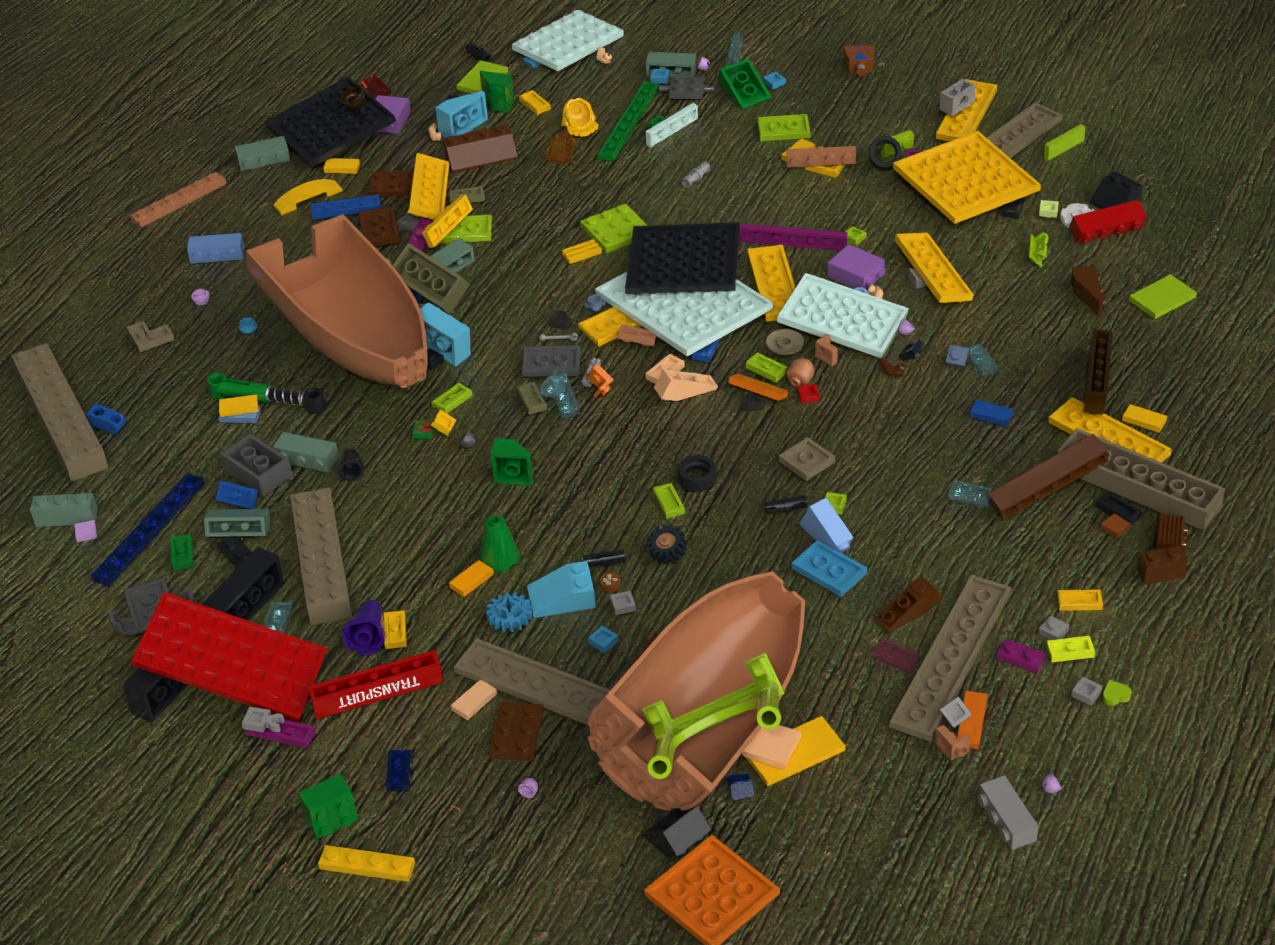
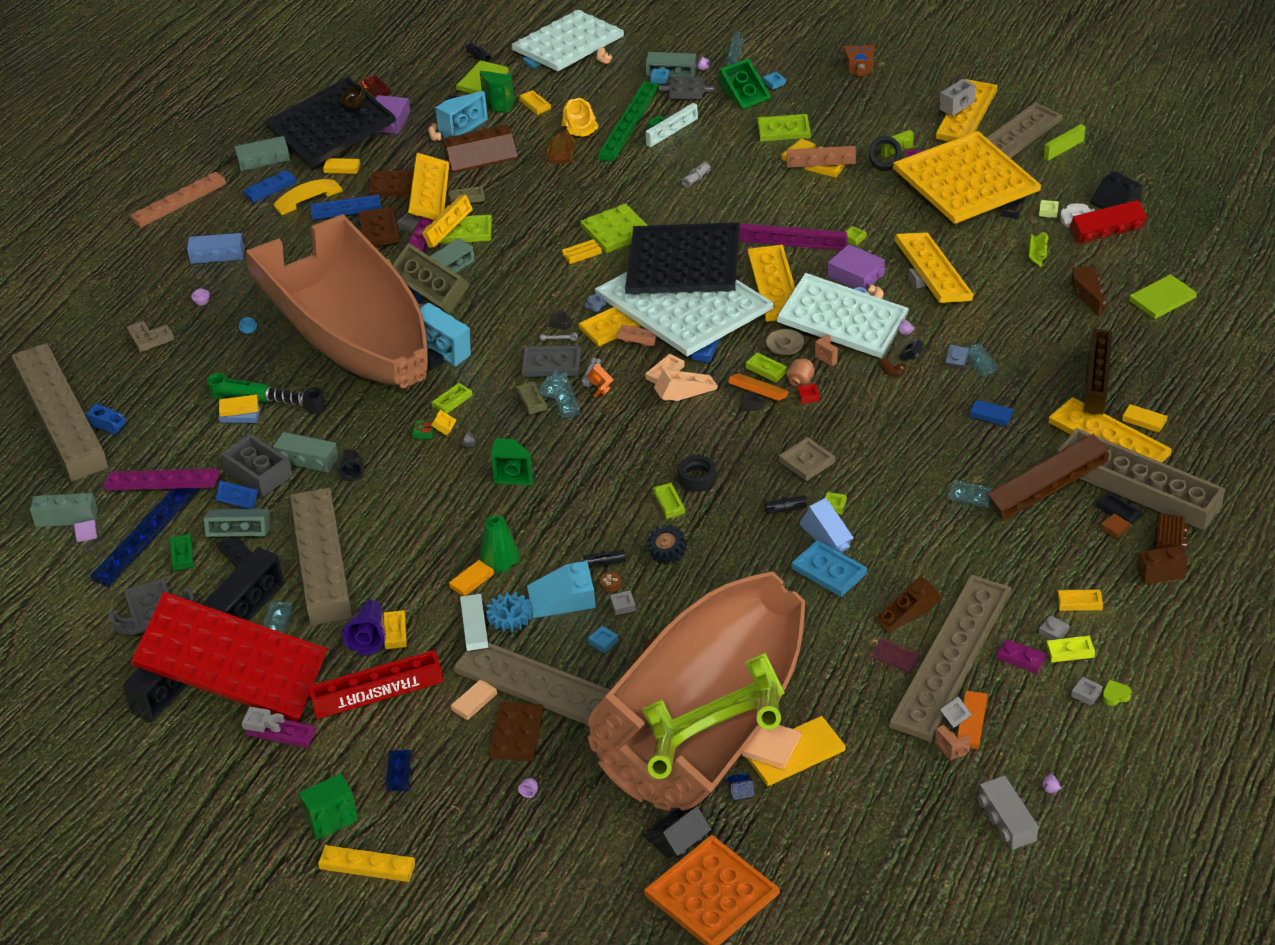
none -> magenta plate [103,468,220,490]
none -> blue plate [243,170,296,203]
none -> light aqua tile [460,594,488,651]

